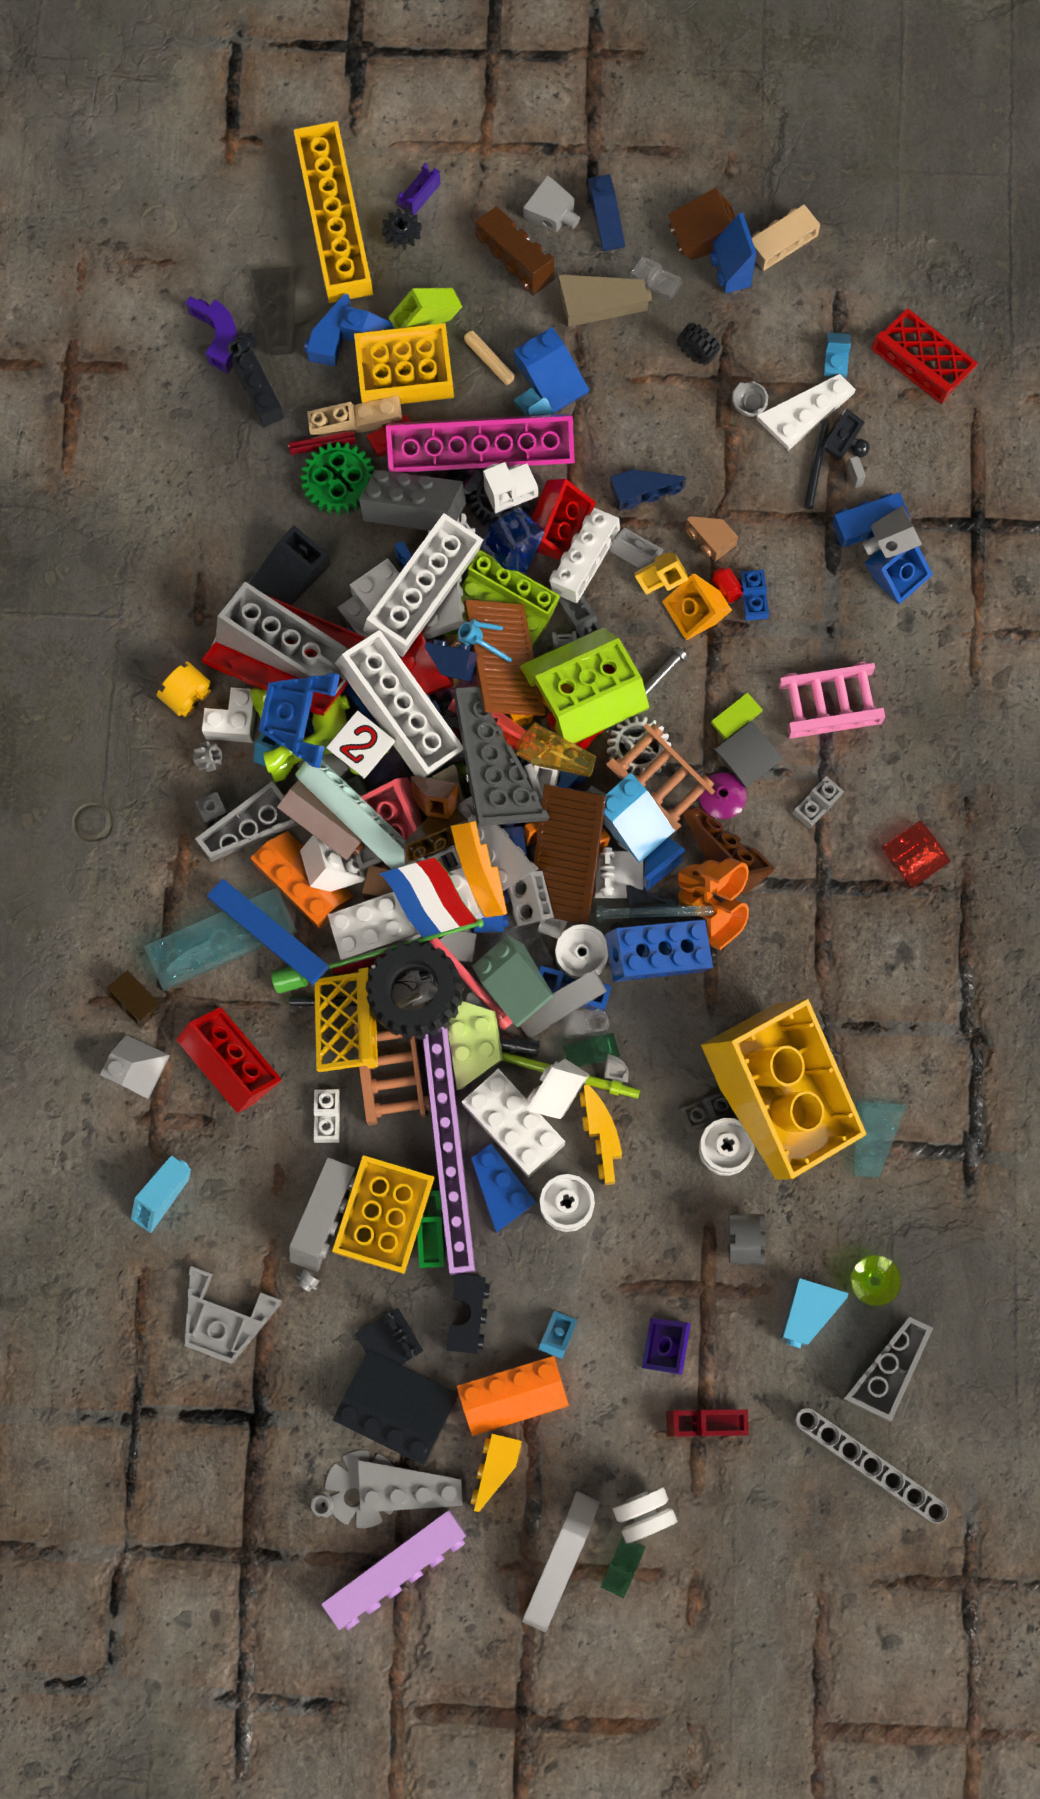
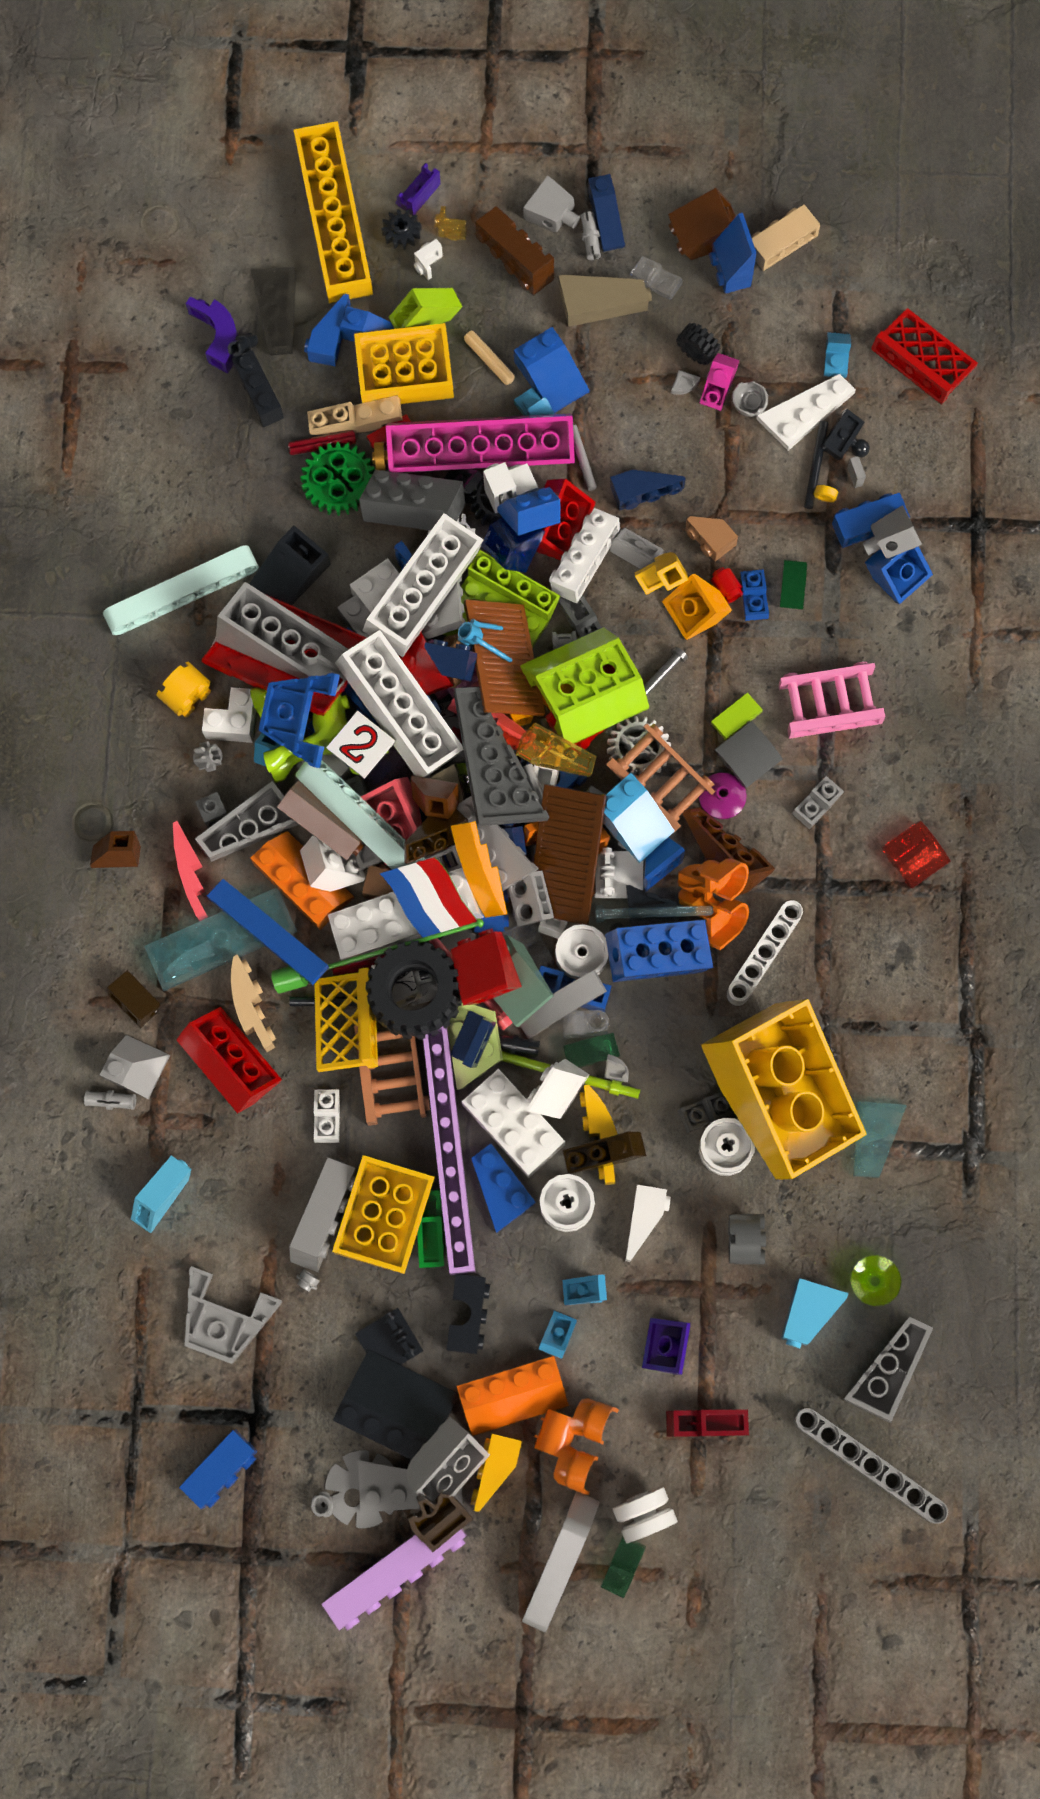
none -> light grey pin [84,1090,136,1110]
none -> reddish brown slope [90,831,141,868]
none -> light aqua beam [103,545,259,635]
none -> coral slope [173,821,208,921]
none -> blue brick [179,1430,258,1509]
none -> tan slope [231,954,276,1052]
none -> pearl gold wheel [372,442,388,471]
none -> light grey brick [407,1417,490,1502]
none -> dark brown plate [407,1493,473,1553]
none -> white bracket [414,239,443,280]
none -> clear yellow bracket [435,206,467,241]
none -> red slope [450,929,522,1005]
none -> dark blue panel [450,1011,496,1068]
none -> blue slope [497,487,560,535]
none -> orange piece [534,1398,619,1495]
none -> dark azure slope [562,1275,607,1305]
none -> dark brown slope [563,1131,646,1174]
none -> light grey bar [573,425,597,491]
none -> light grey pin [580,212,601,260]
none -> white slope [625,1185,671,1262]
none -> light grey tile [671,370,700,395]
none -> dark pink slope [700,353,740,411]
none -> white beam [727,900,803,1006]
none -> dark green slope [779,560,807,609]
none -> yellow tile [814,485,838,502]

